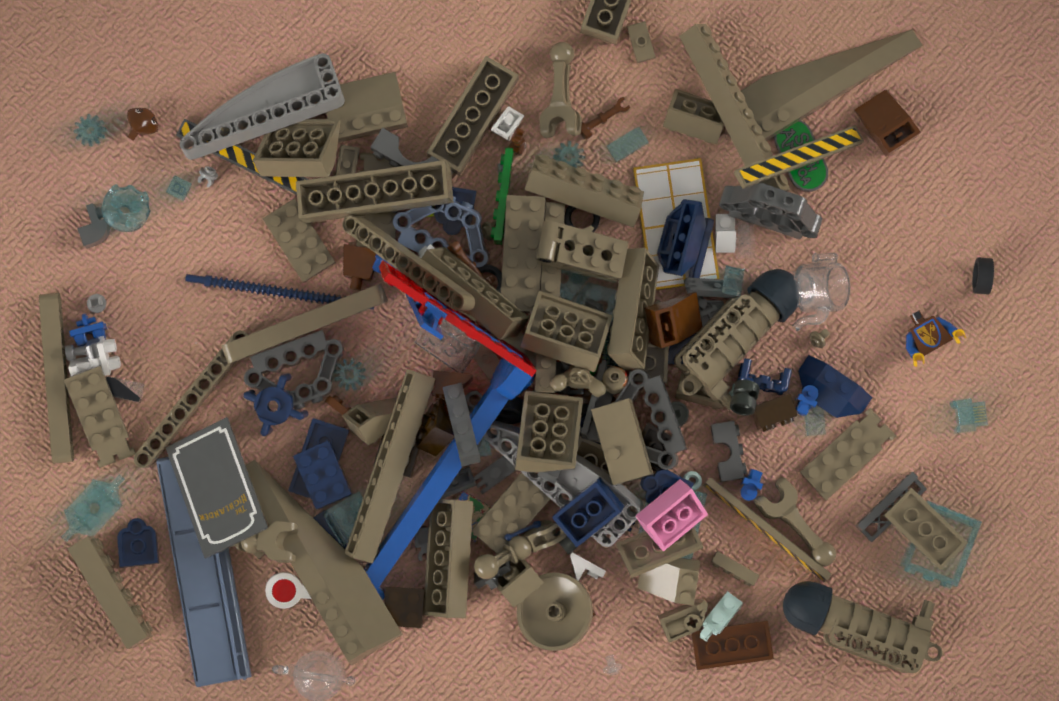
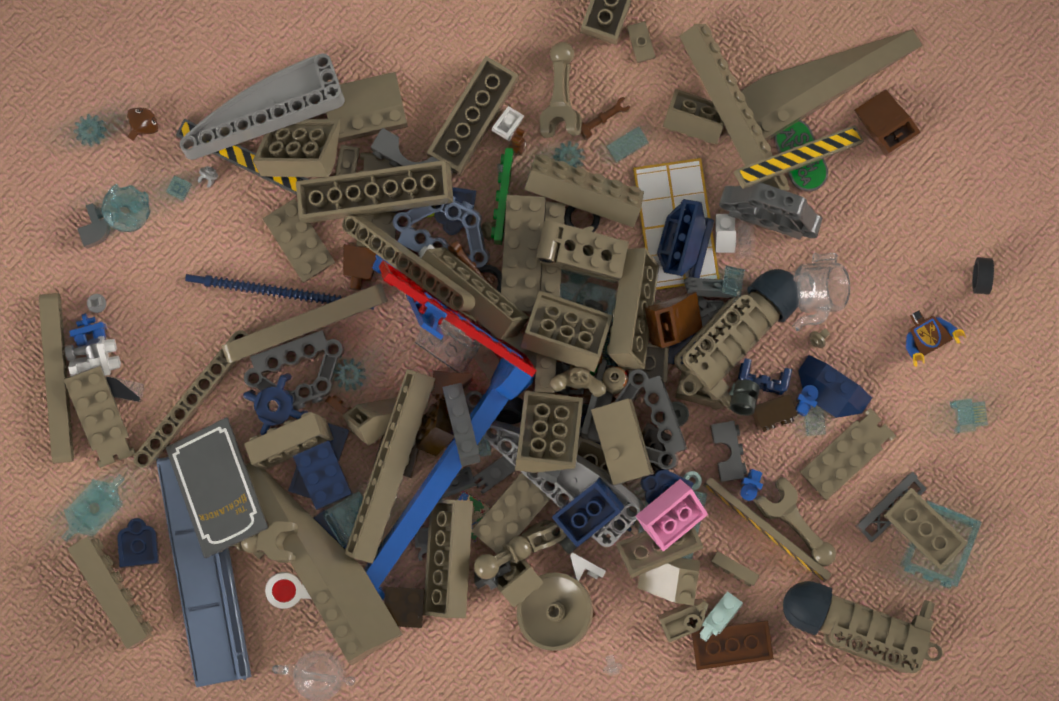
dark blue hinge [504,521,541,541] -> none
none -> dark tan brick [244,412,333,470]

